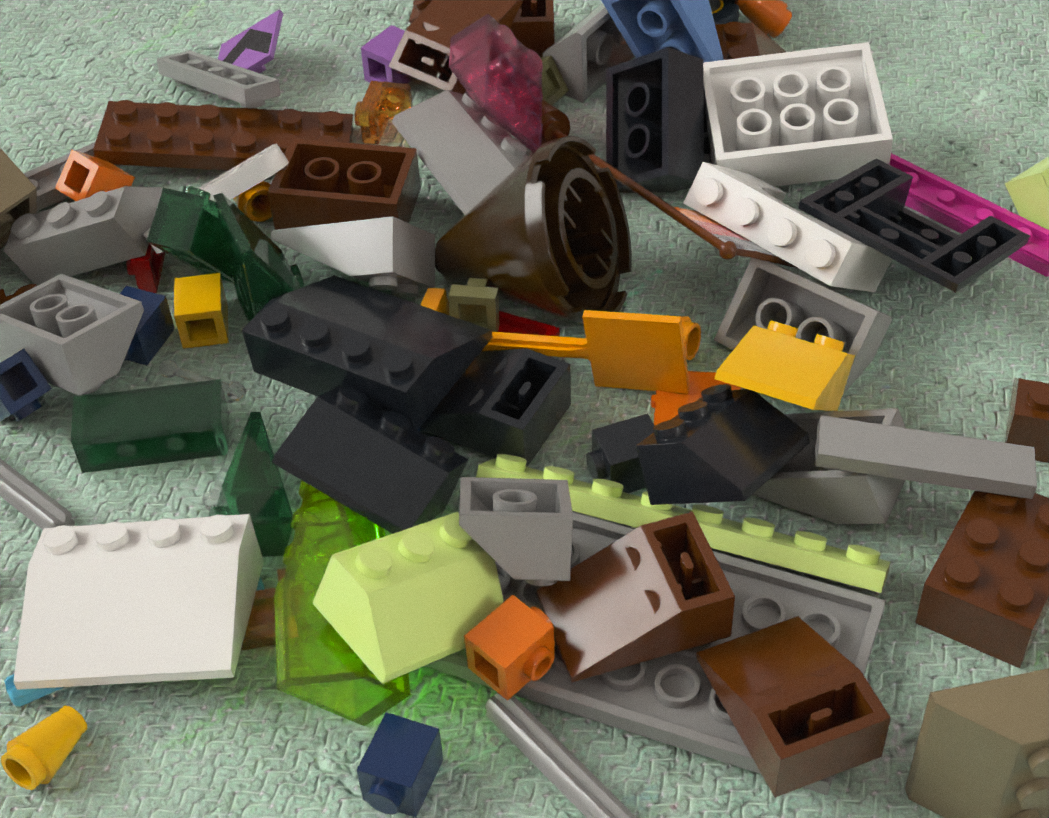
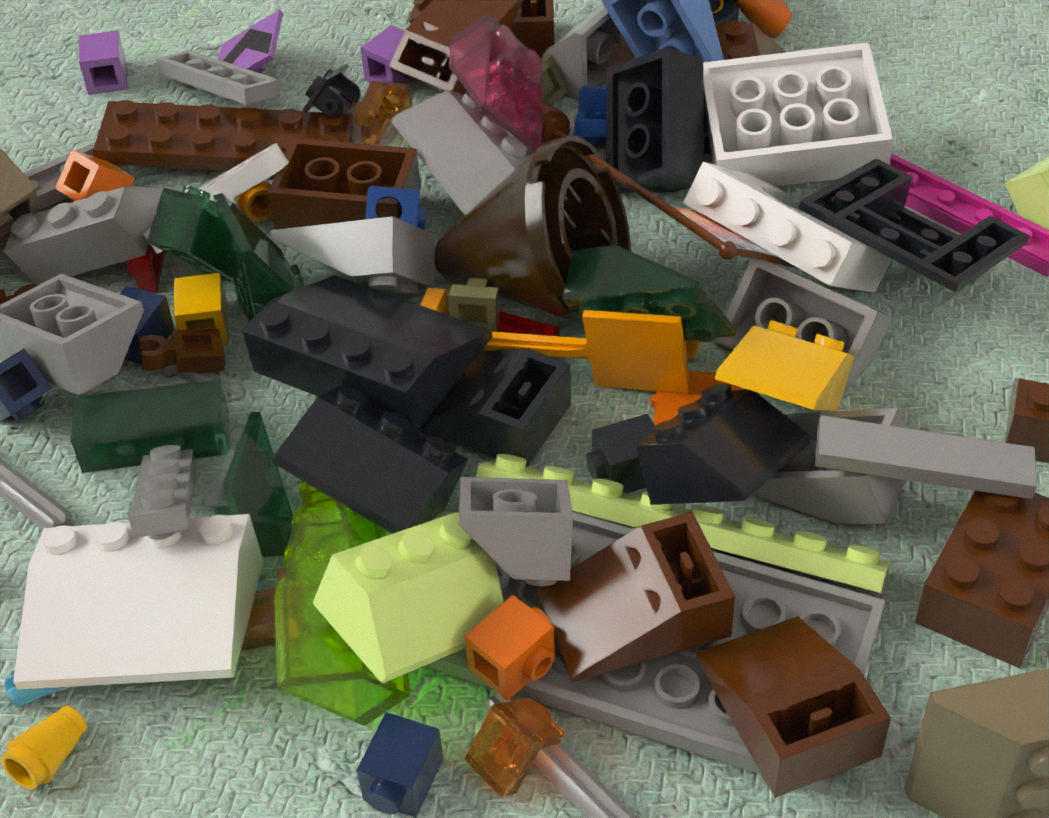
none -> medium lavender brick [79,30,127,95]
none -> light grey plate [129,445,196,538]
none -> reddish brown plate [139,328,225,374]
none -> black hinge [303,64,361,117]
none -> blue bracket [365,186,426,230]
none -> clear orange bracket [464,698,565,798]
none -> clear green slope [563,245,737,342]
none -> blue bracket [574,86,606,144]

